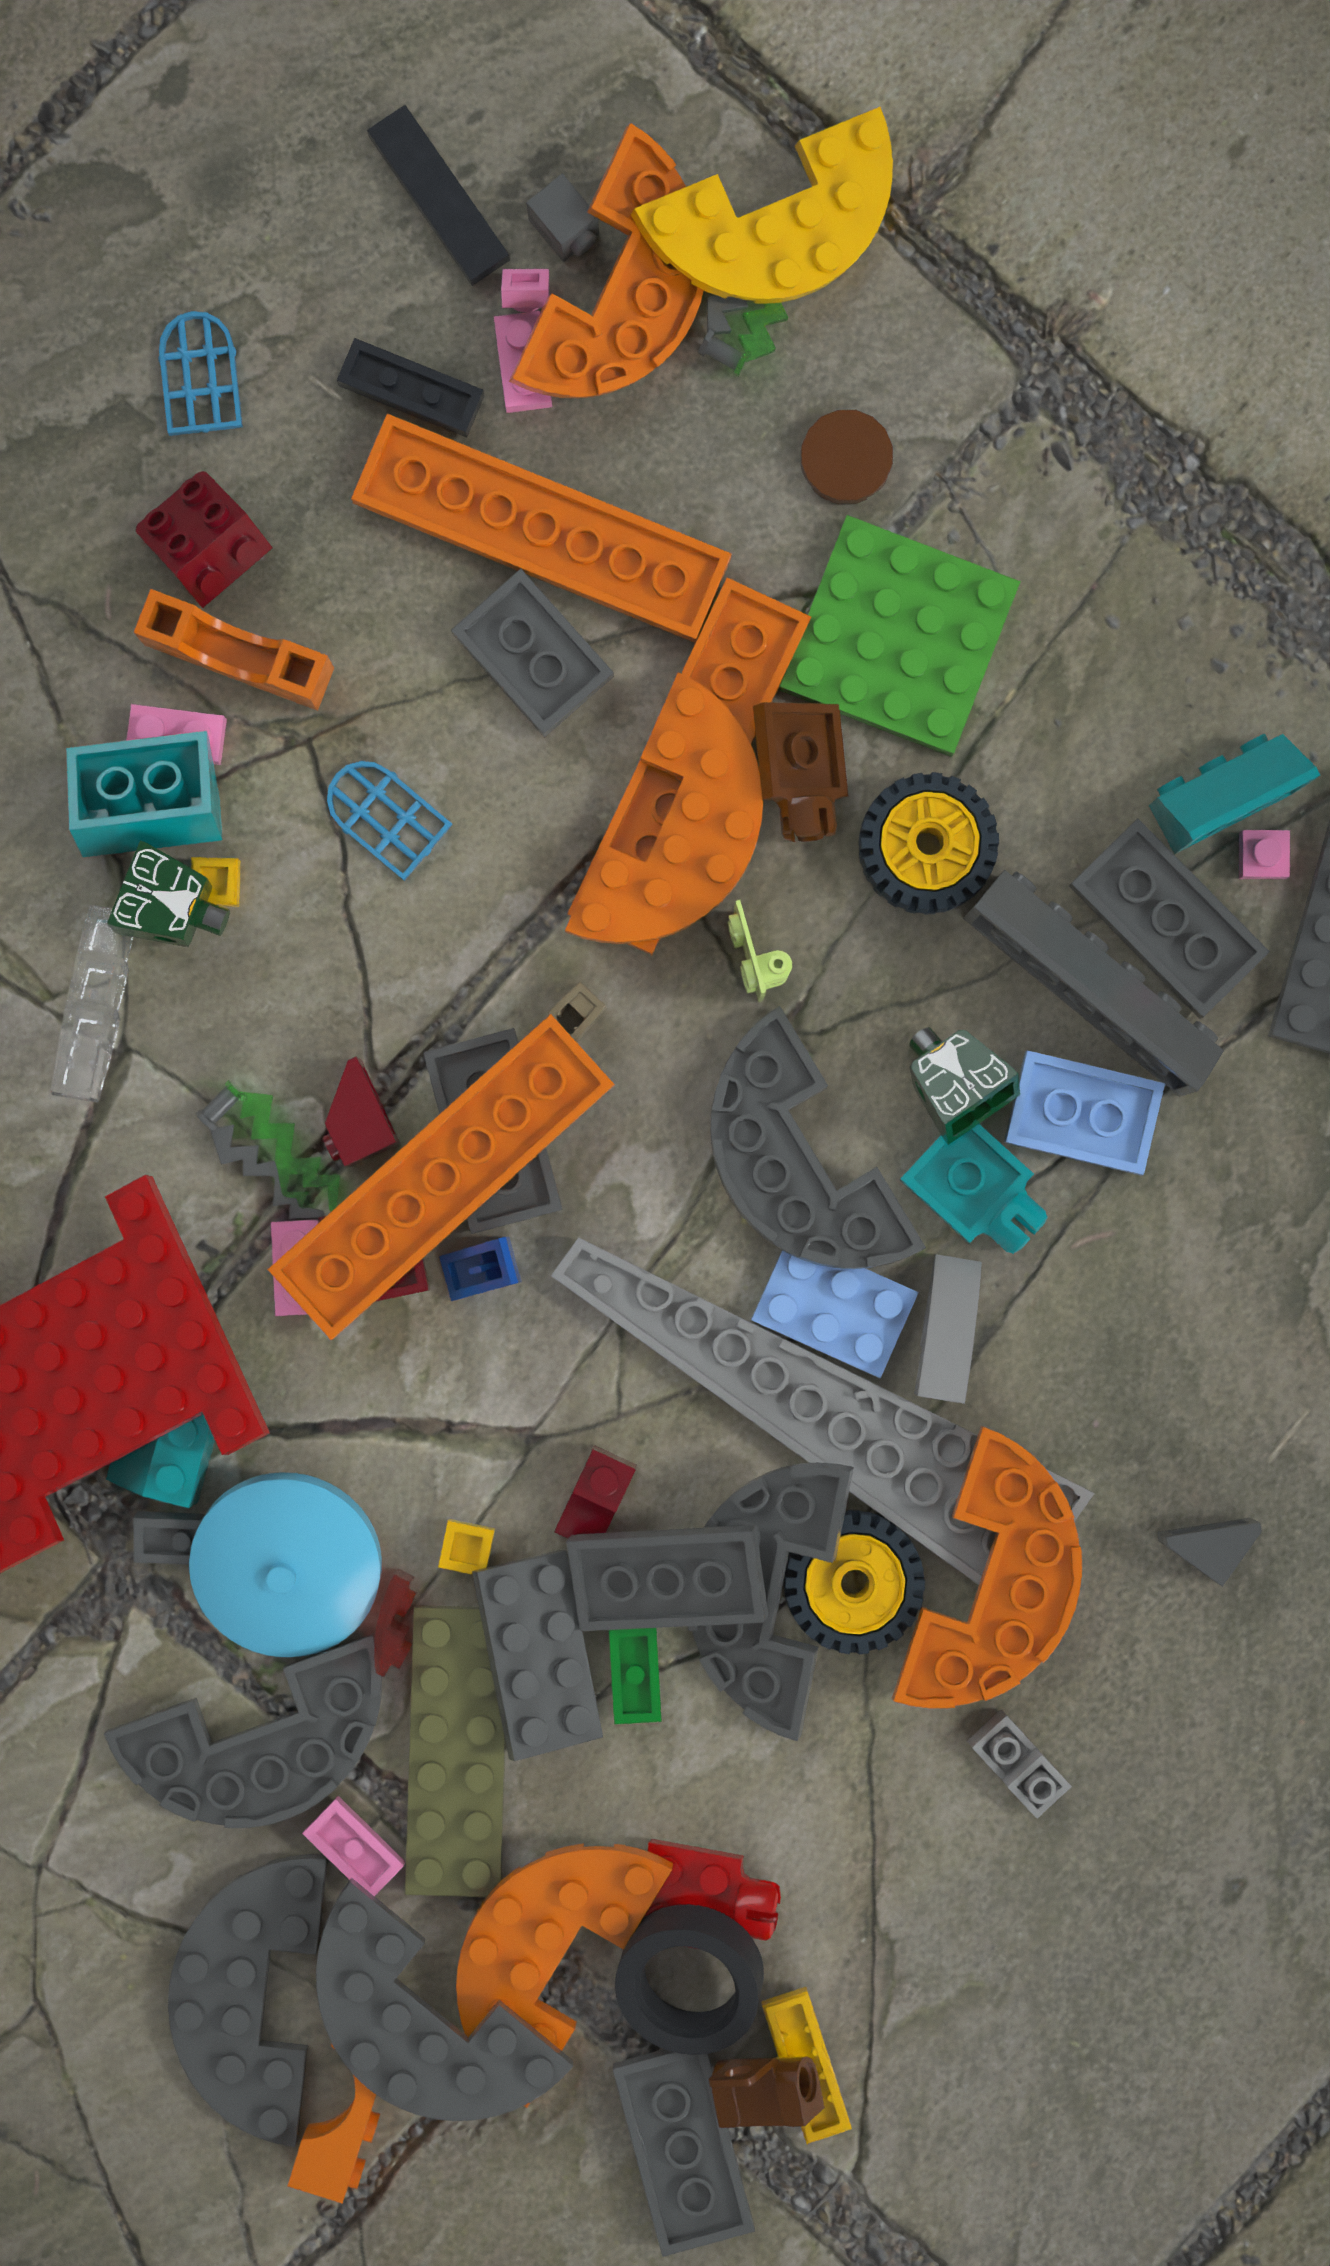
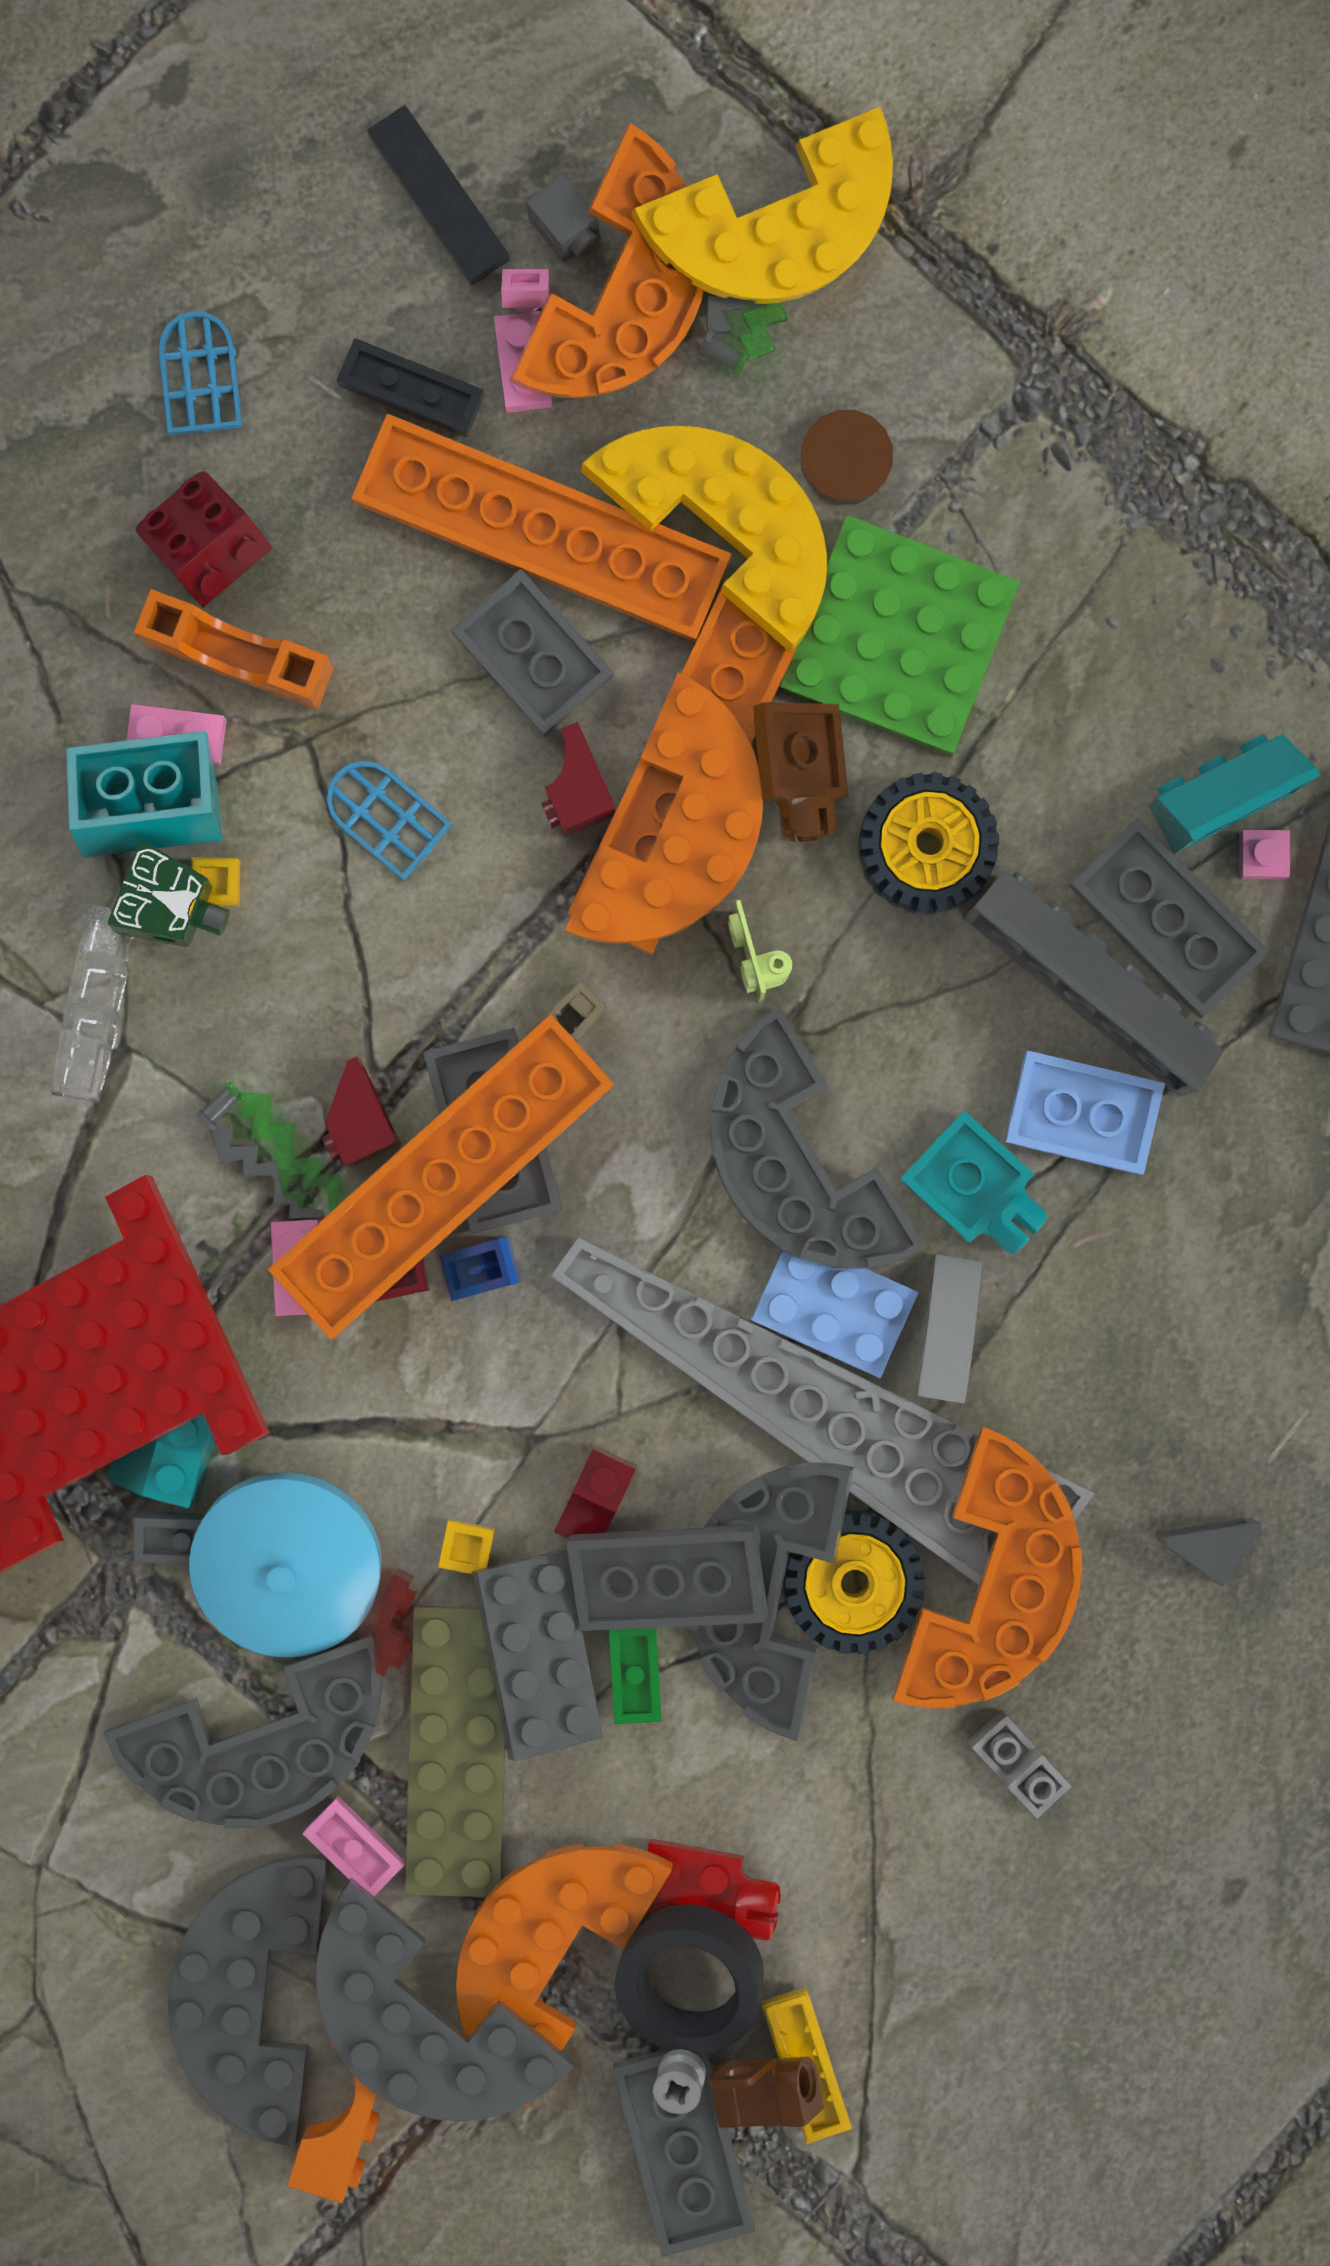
torso [909,1027,1020,1145] -> none
none -> dark red arch [541,722,616,837]
none -> yellow plate [581,426,827,652]
none -> light grey wheel [653,2049,706,2114]

